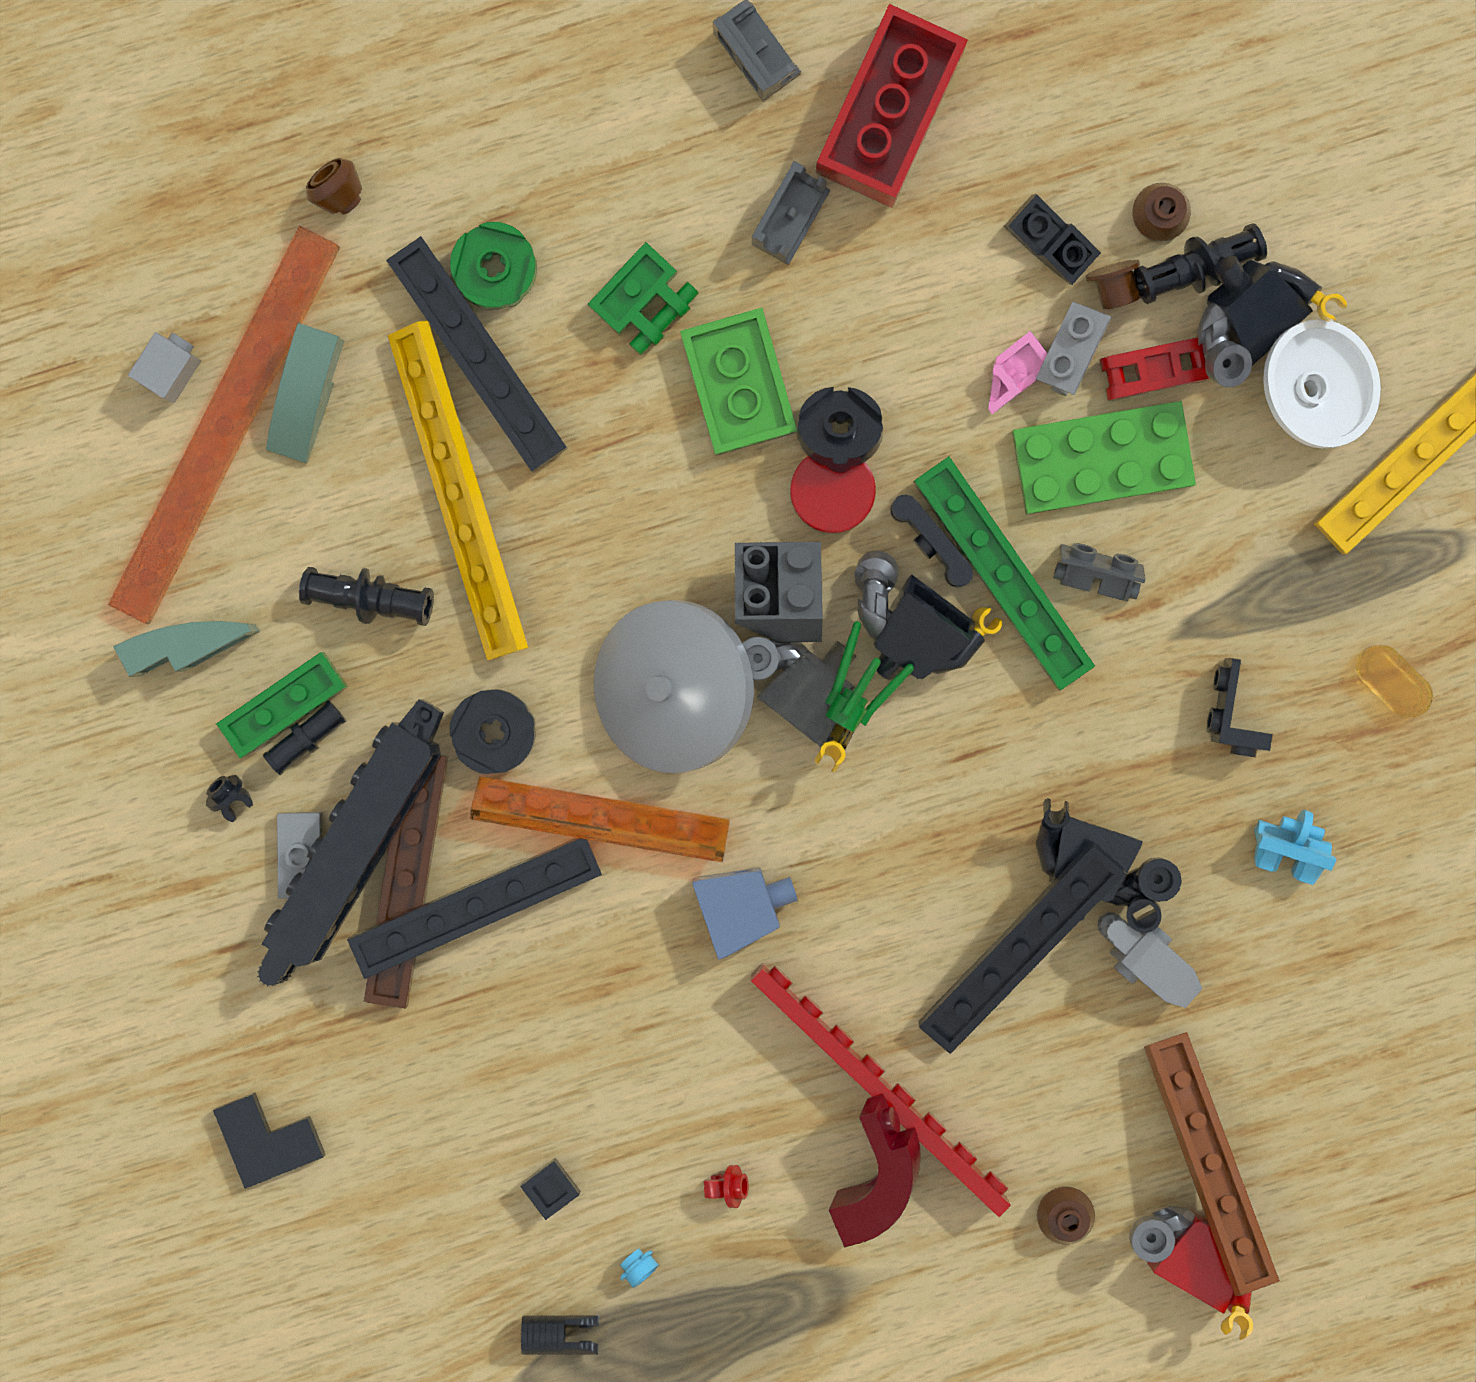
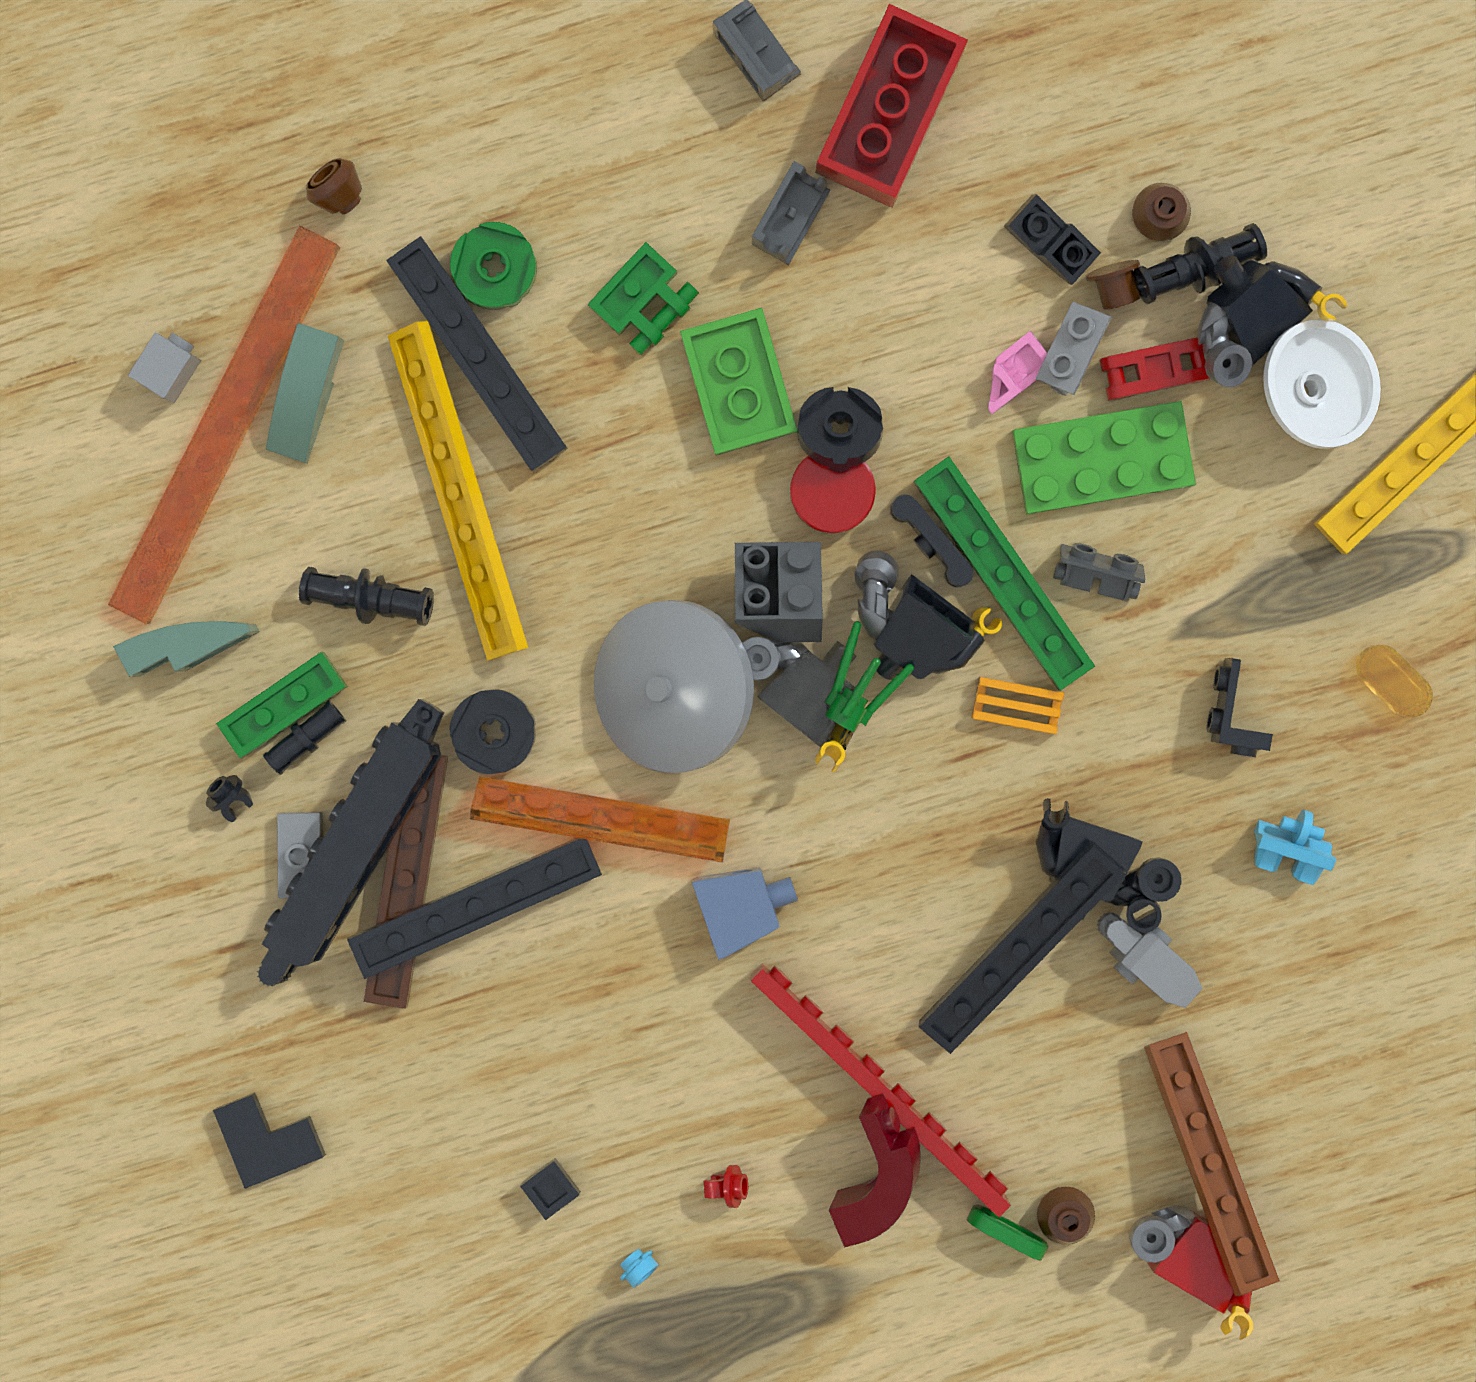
black hinge [521,1315,599,1355] -> none
none -> green tile [966,1205,1049,1261]
none -> light orange tile [971,677,1064,734]

